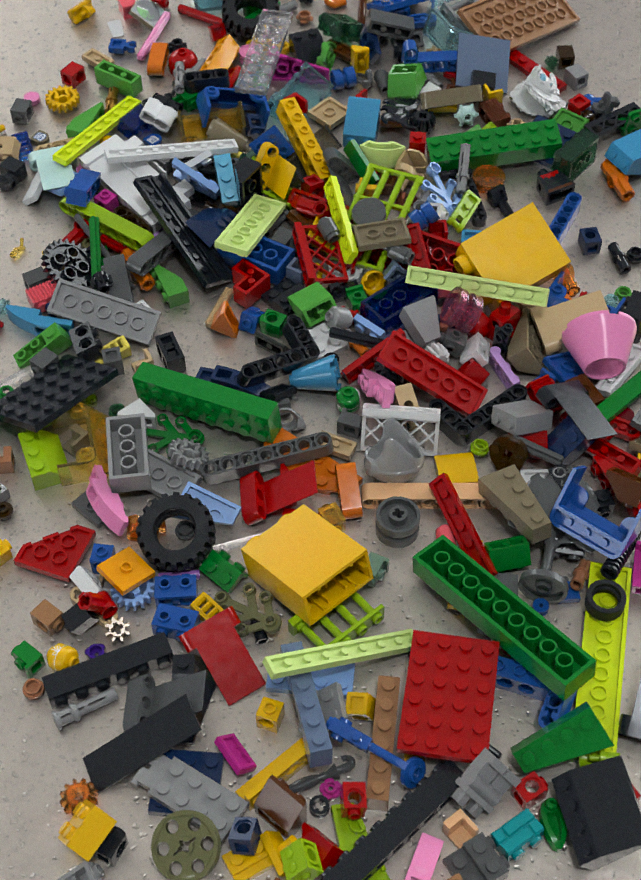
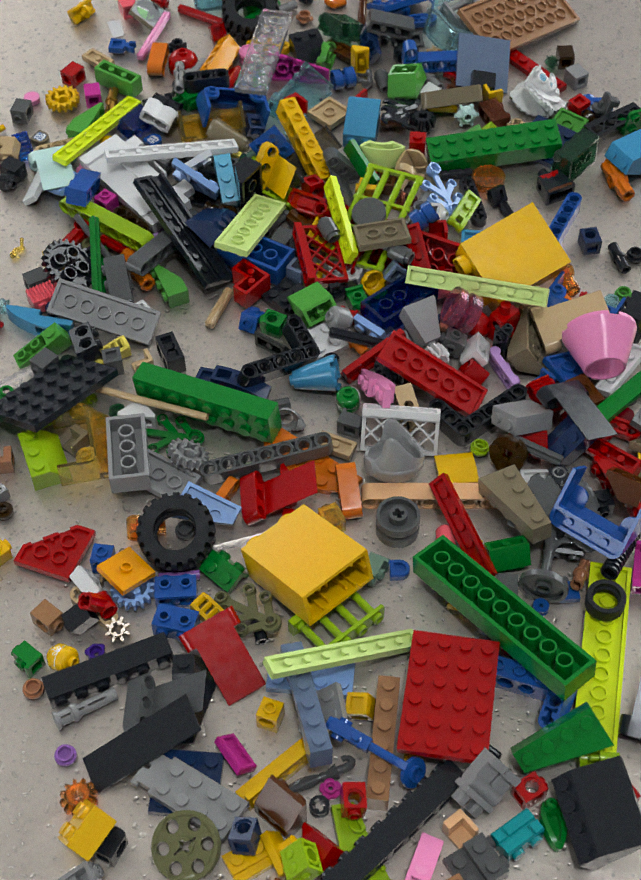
dark grey plate [71,491,105,528] -> none
bright pink slope [86,465,129,536] -> none
black gear [90,271,113,293] -> none
orange slope [210,301,239,338] -> none
black tile [260,383,297,402] -> none
light grey pin [456,143,471,194] -> none
none -> medium lavender plate [54,744,77,767]
none -> dark pink brick [83,82,102,109]
none -> tan piece [95,386,209,421]
none -> orange beam [216,476,240,501]
none -> blue tile [389,560,410,581]

